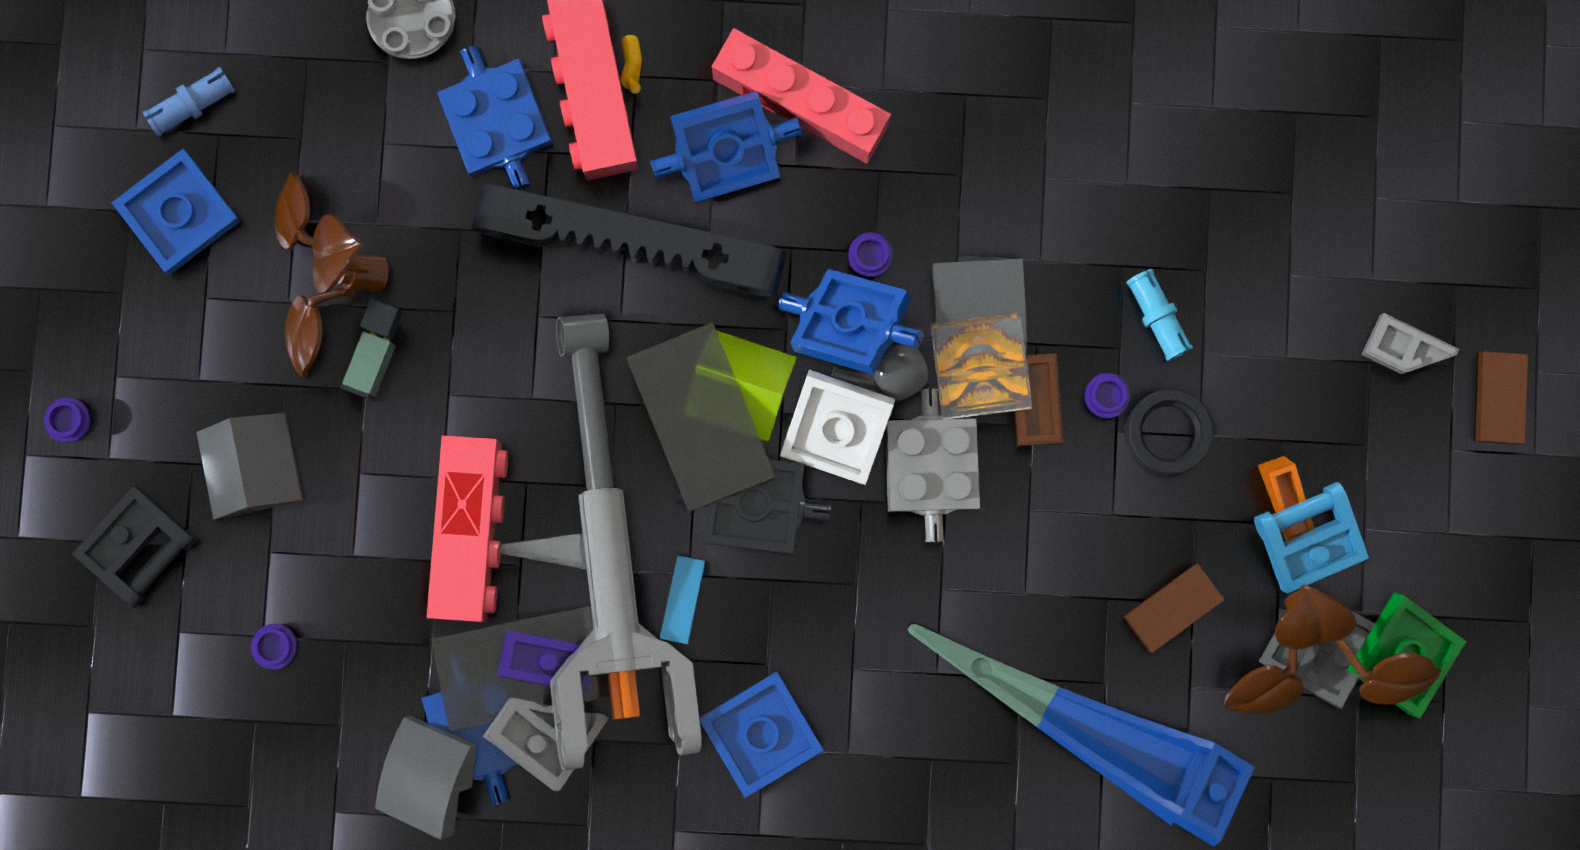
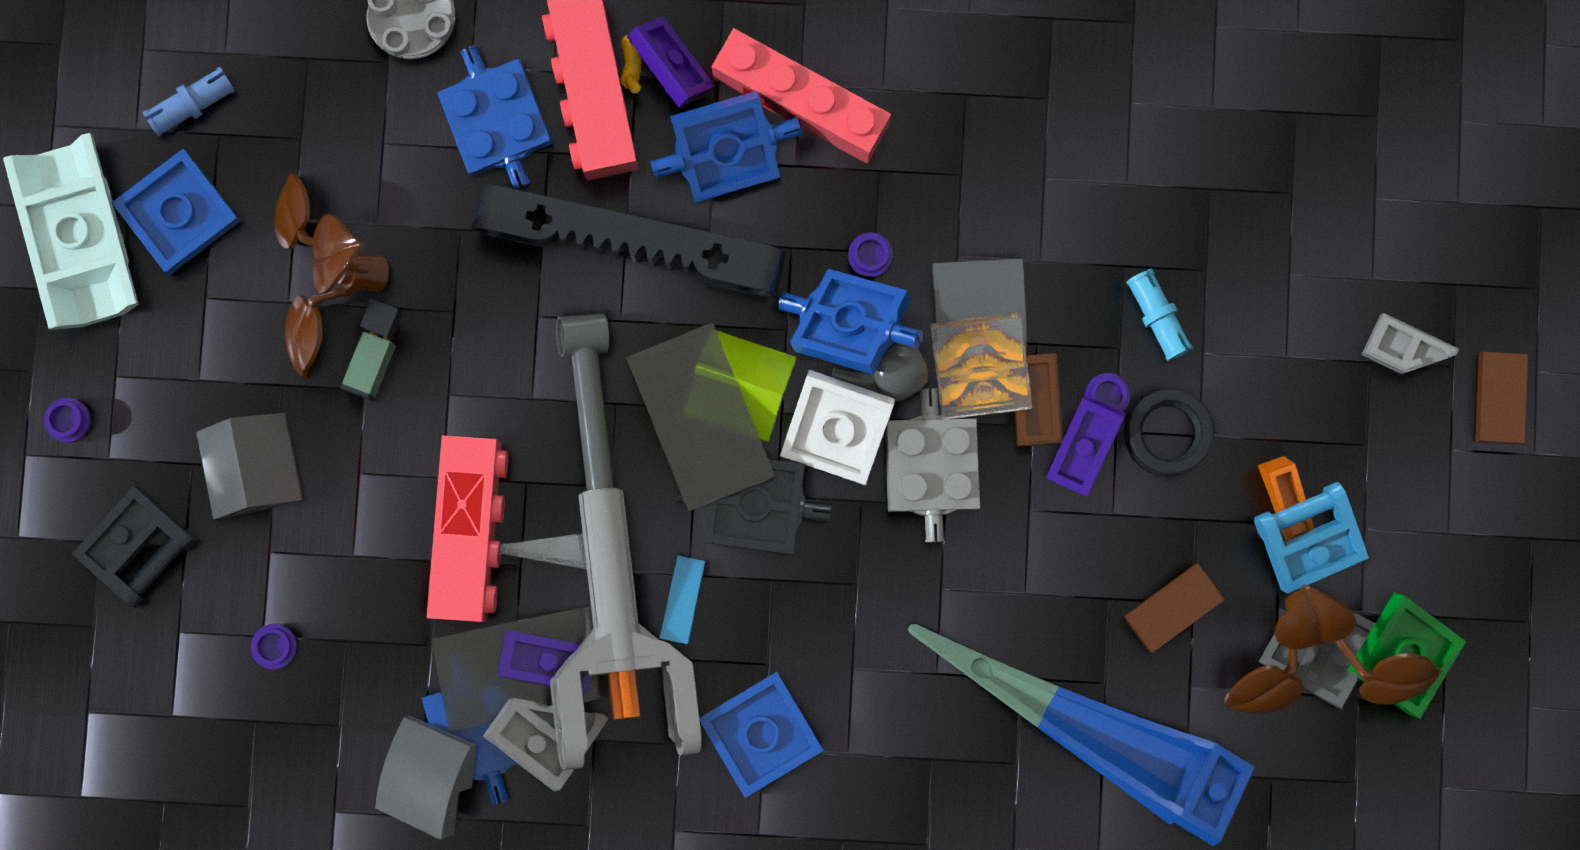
none -> light aqua piece [3,133,139,330]
none -> dark purple plate [627,16,716,108]
none -> dark purple plate [1046,395,1126,497]

